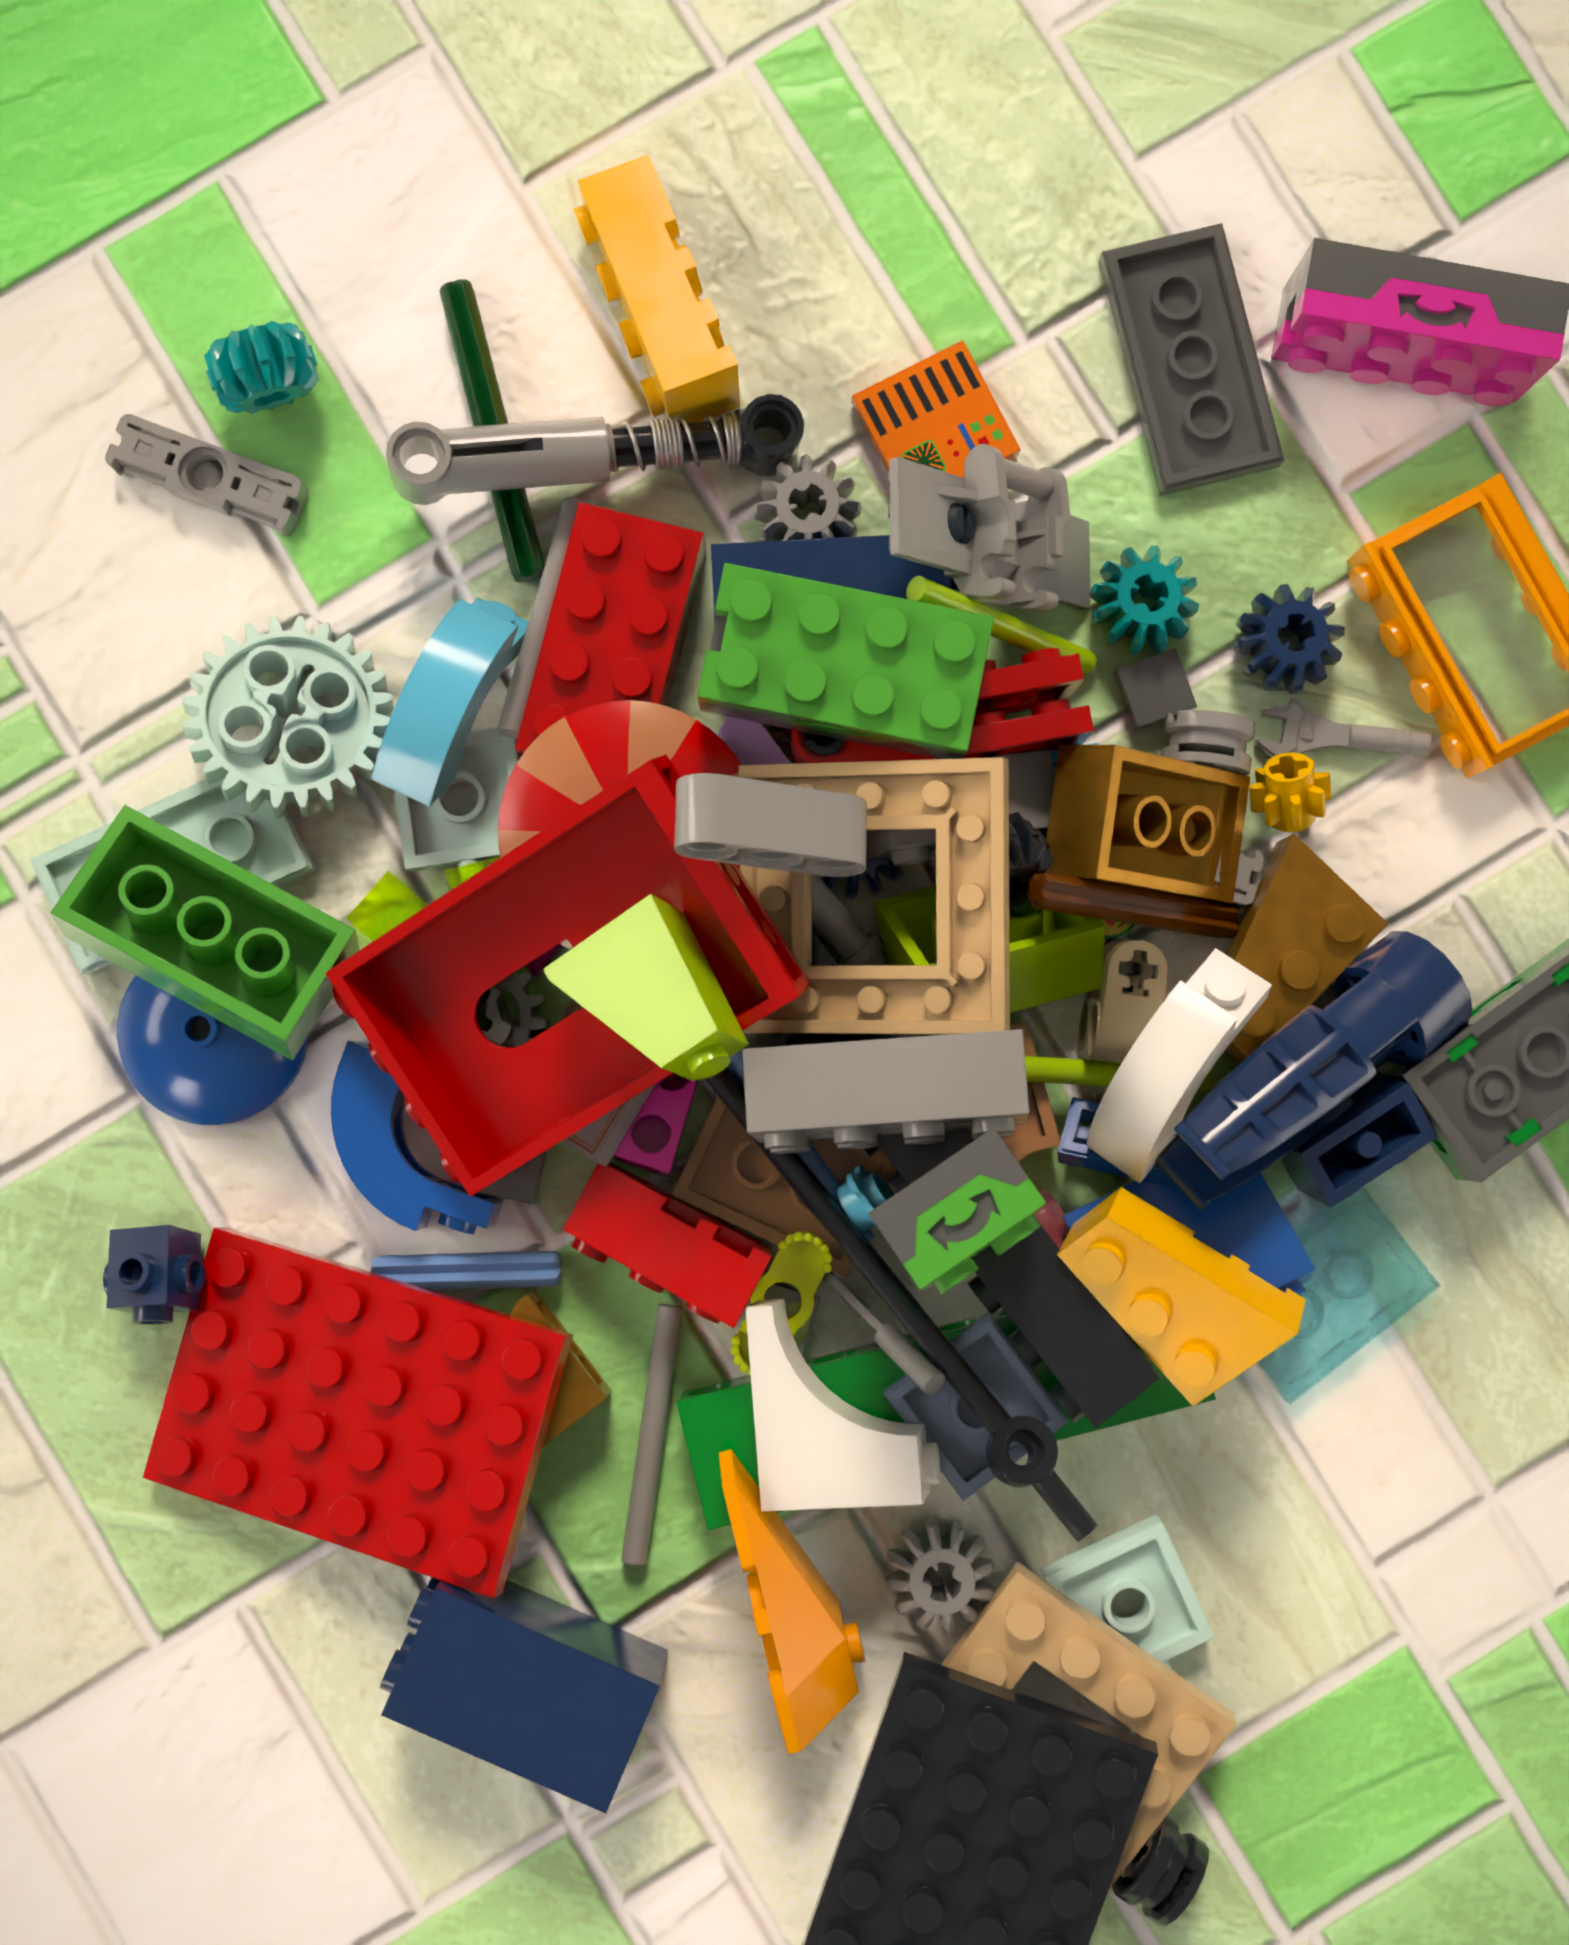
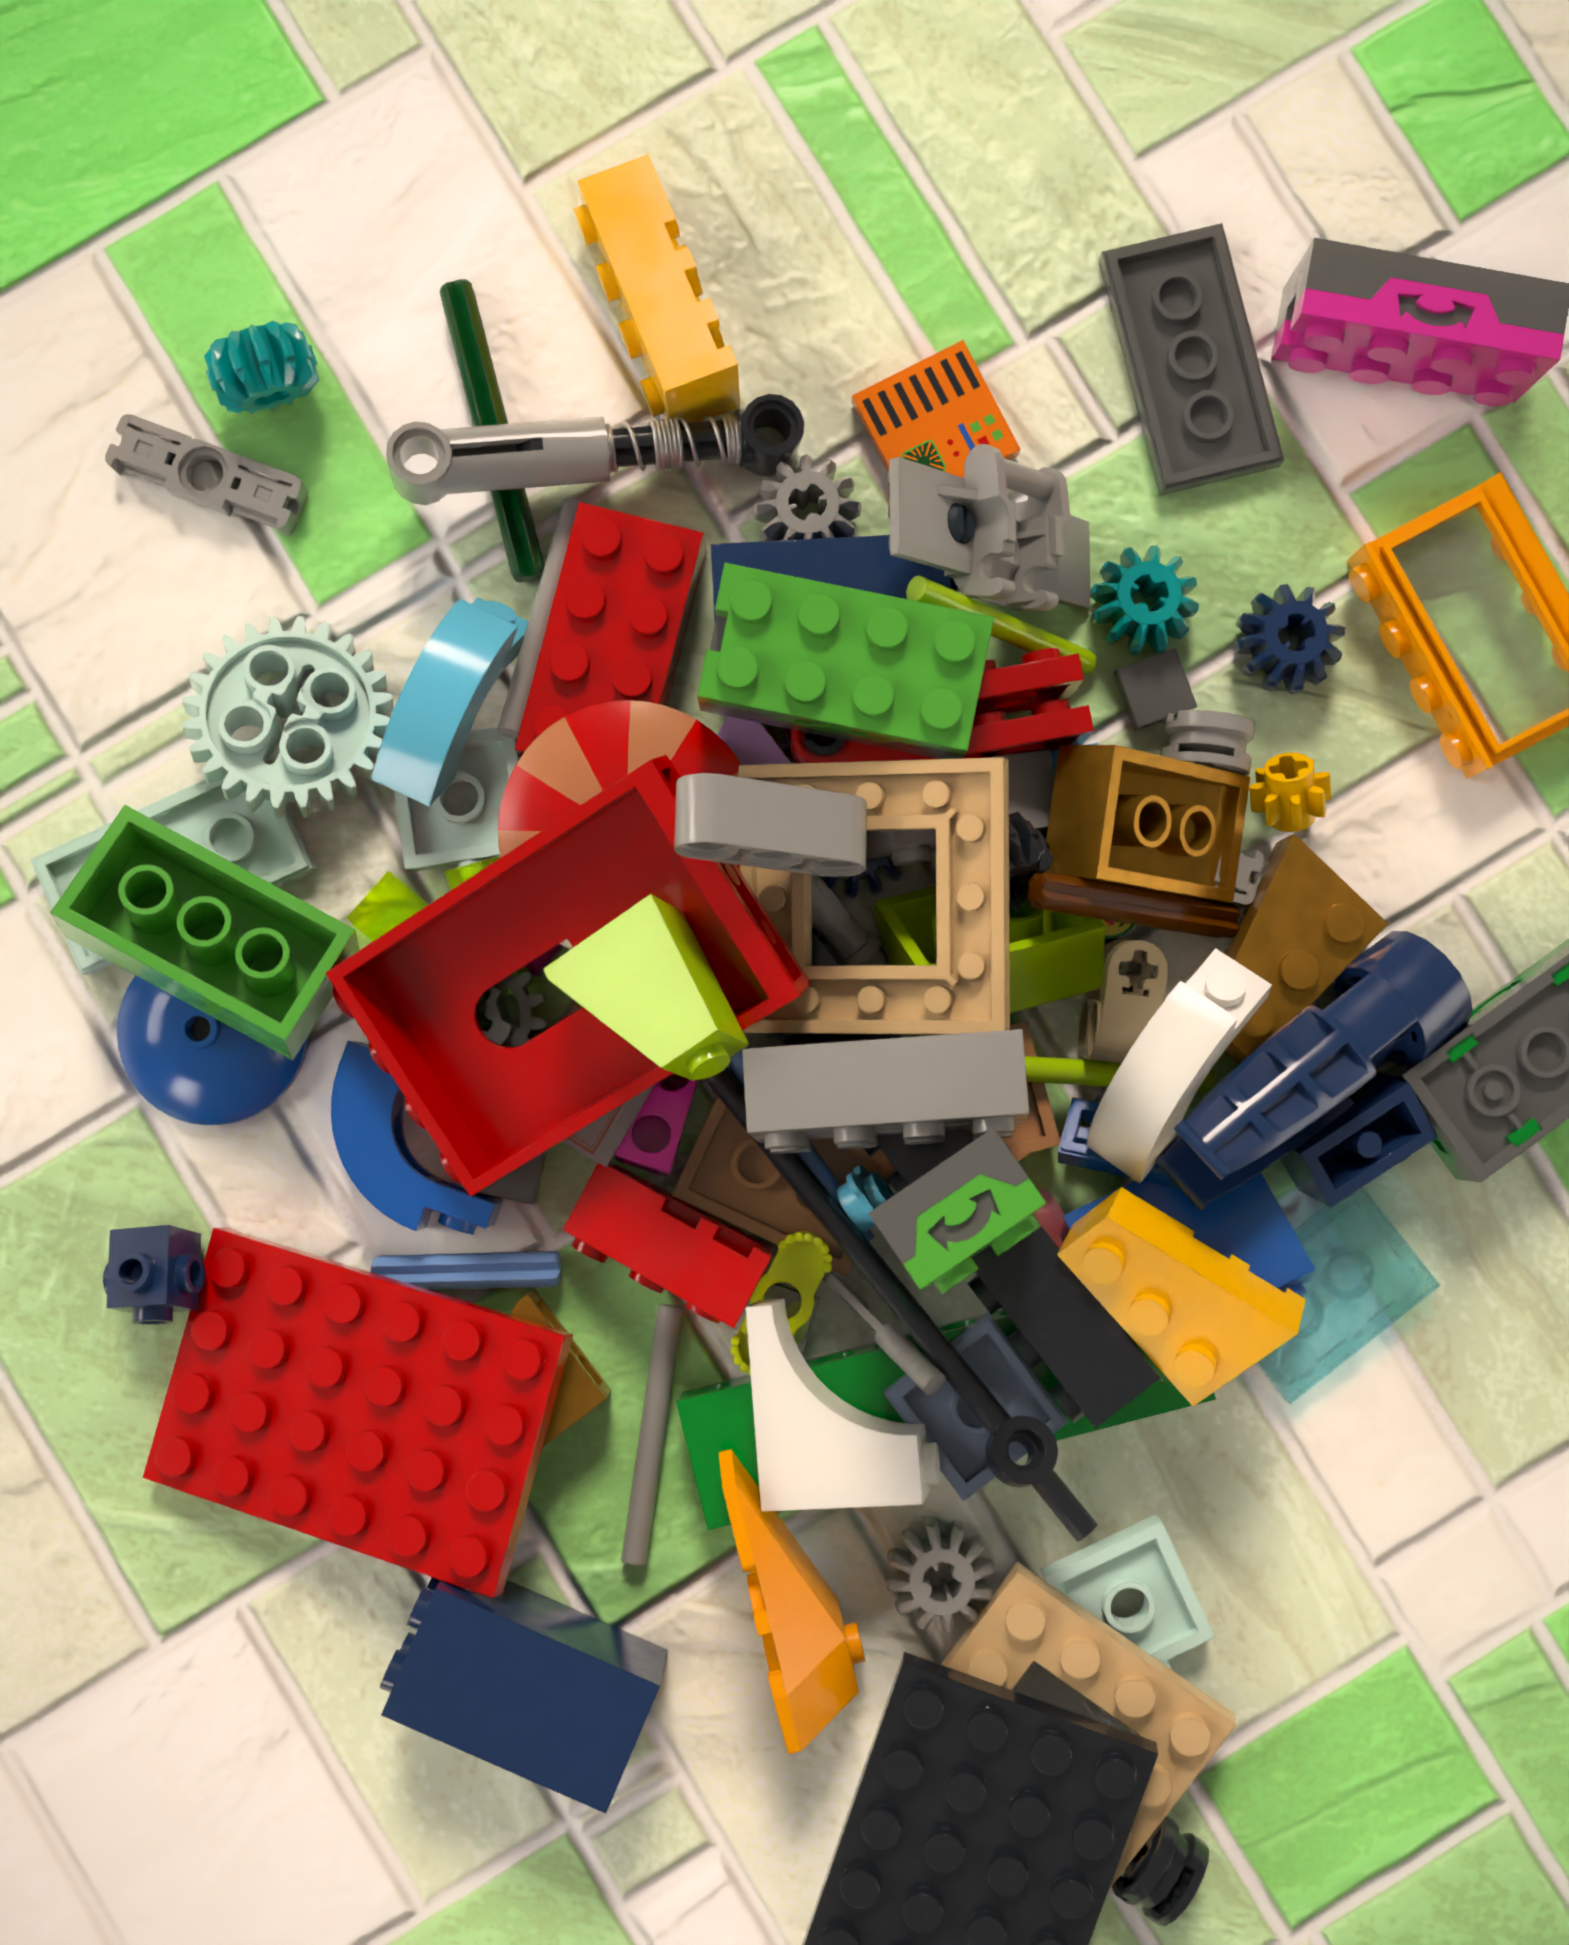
light grey piece [1255,698,1432,758] -> none

